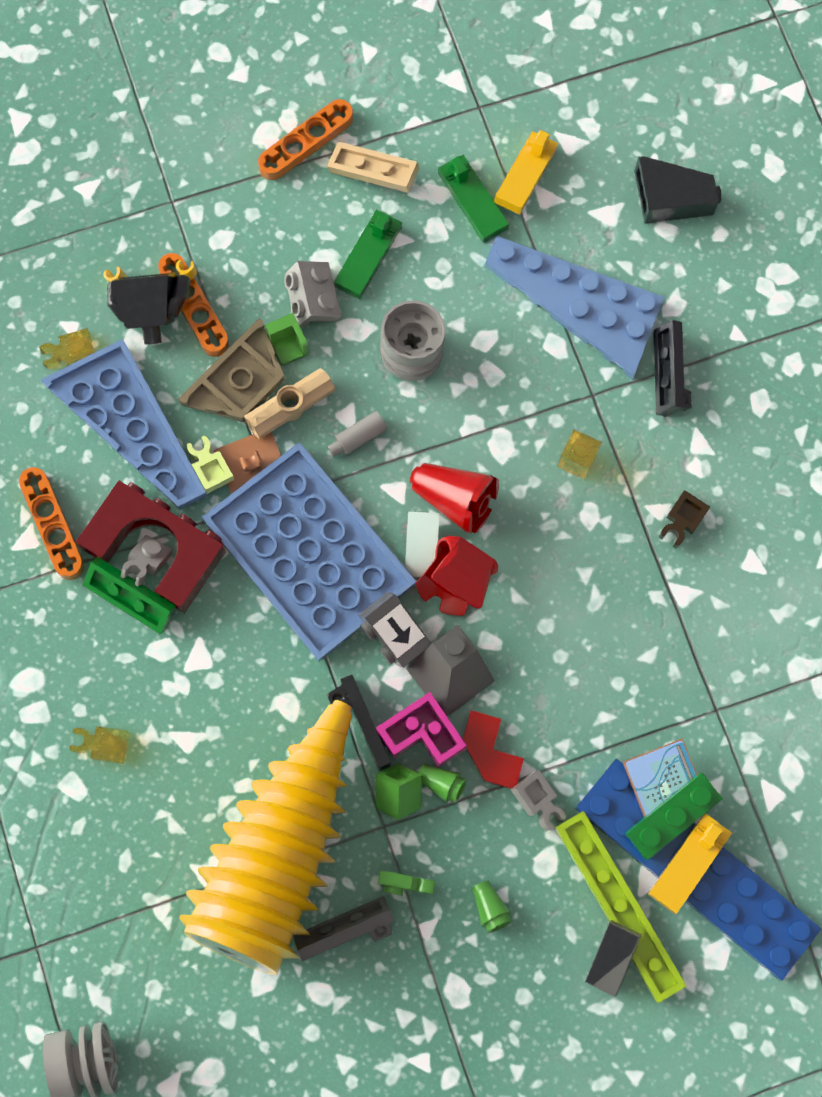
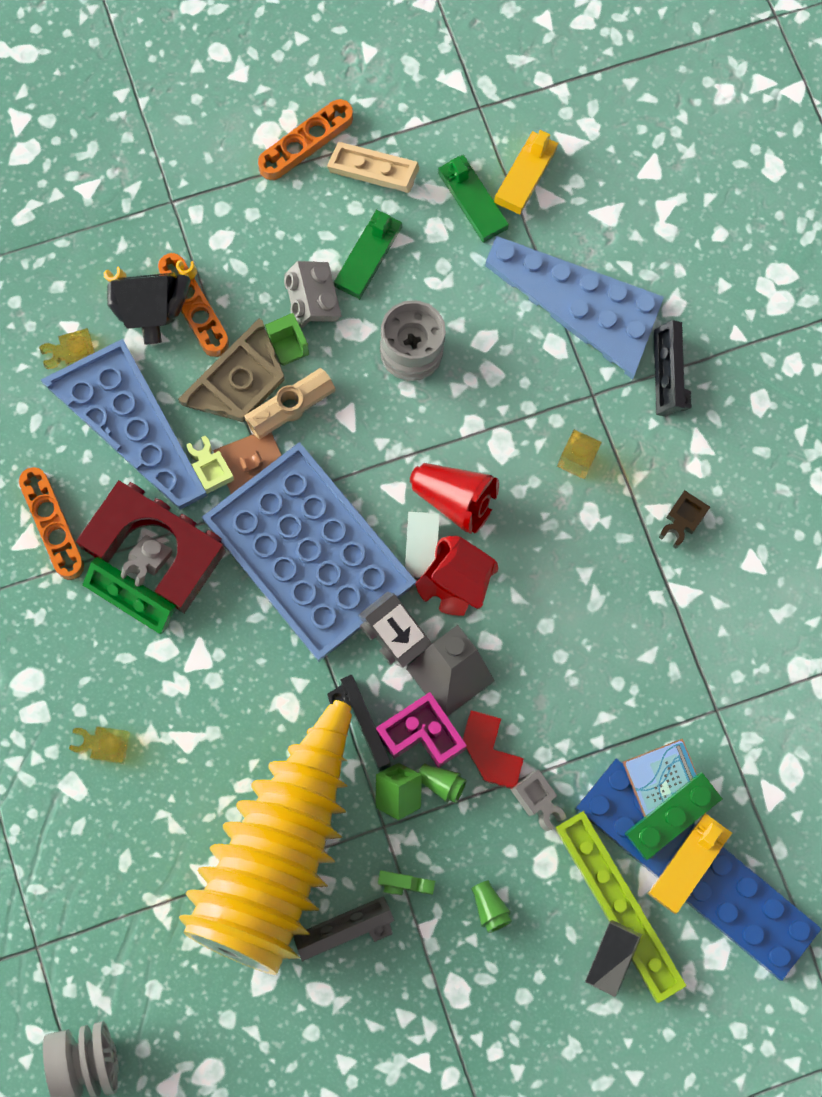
light grey cylinder [327,411,387,457] -> none
black slope [634,156,722,224] -> none

